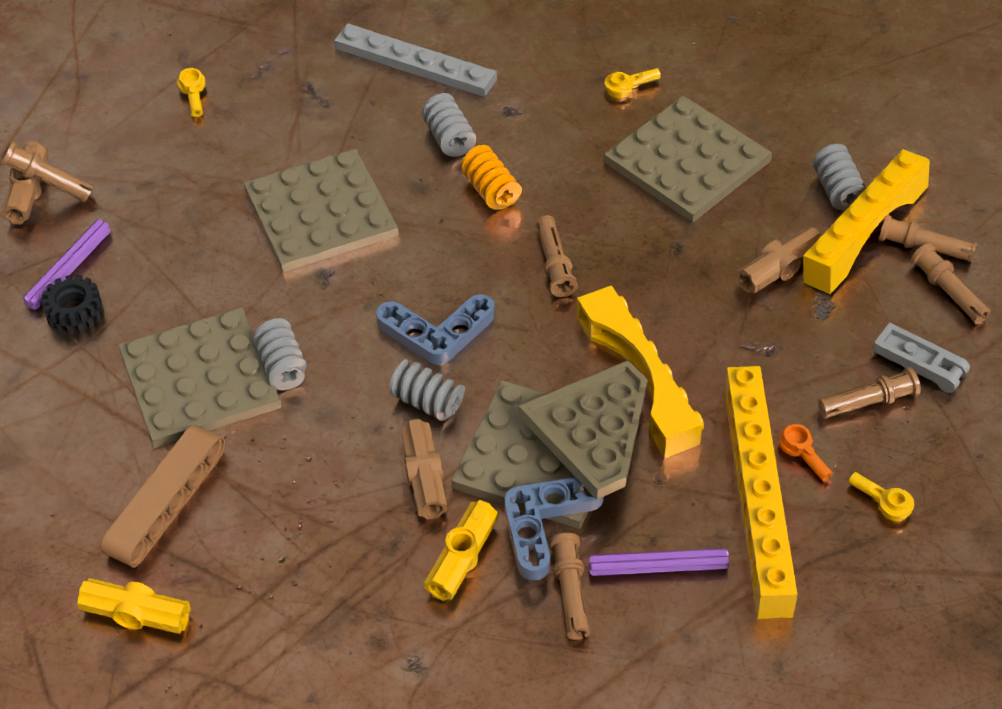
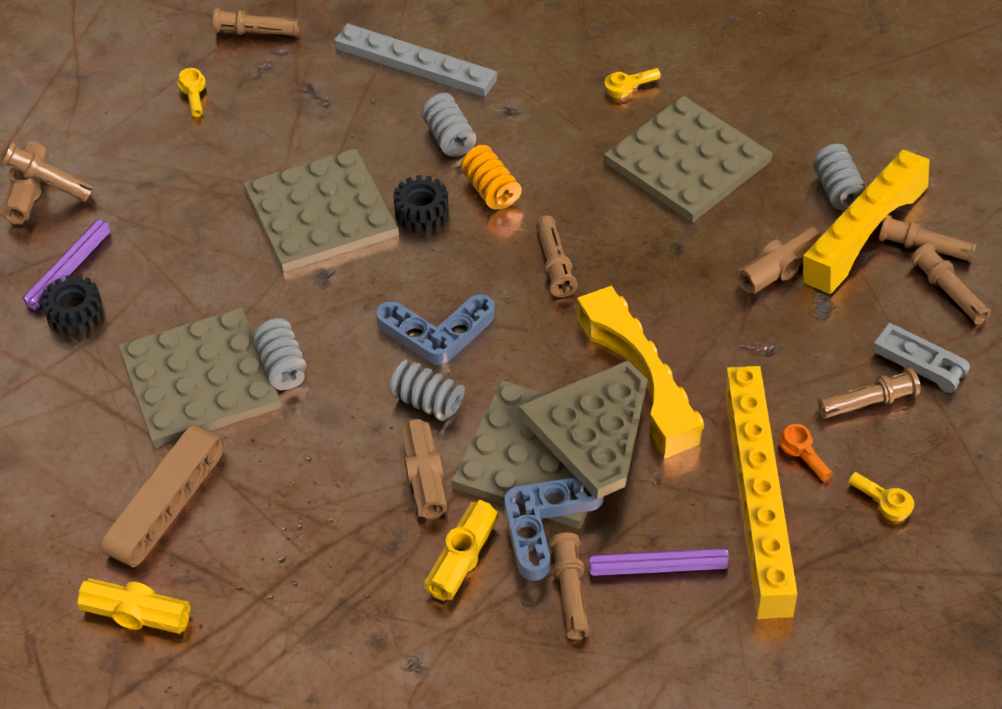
none -> medium nougat pin [213,8,300,37]
none -> black tyre [393,175,449,232]

